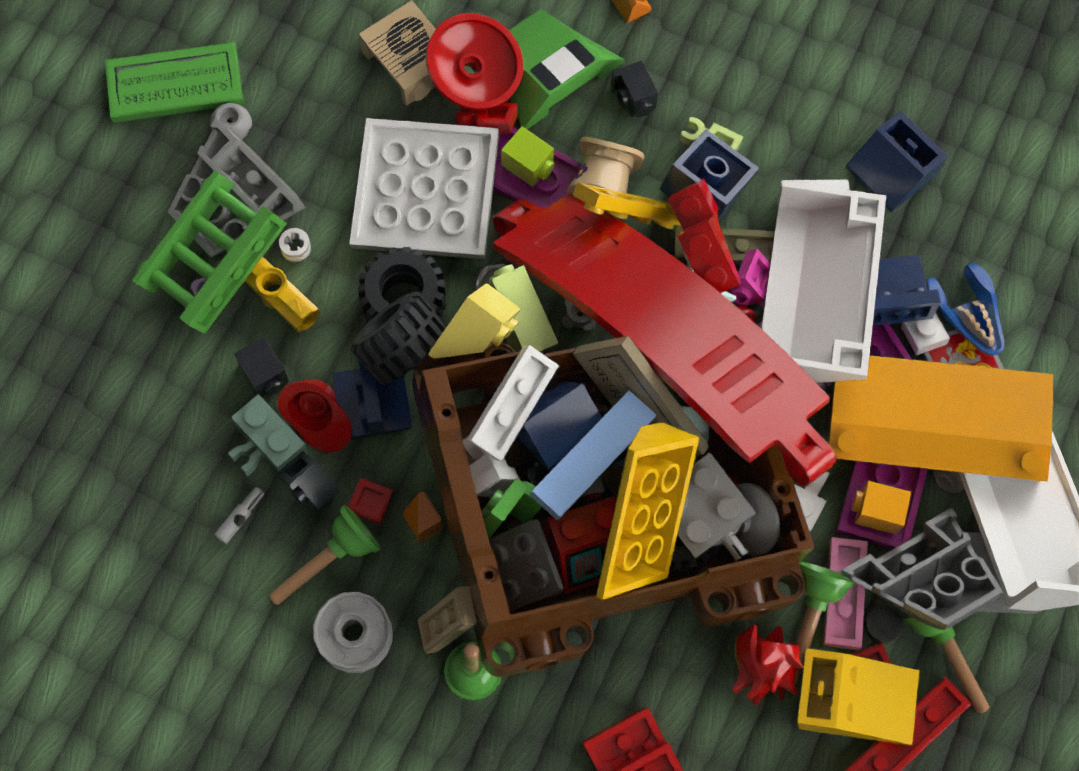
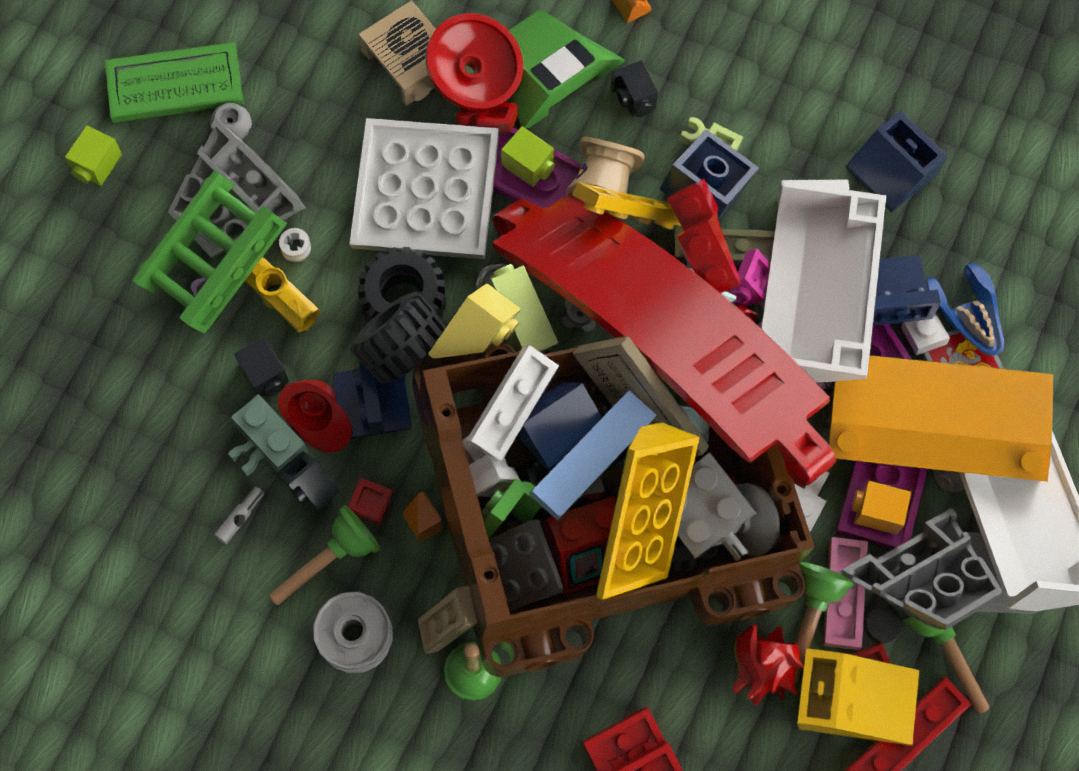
none -> lime brick [65,125,122,186]

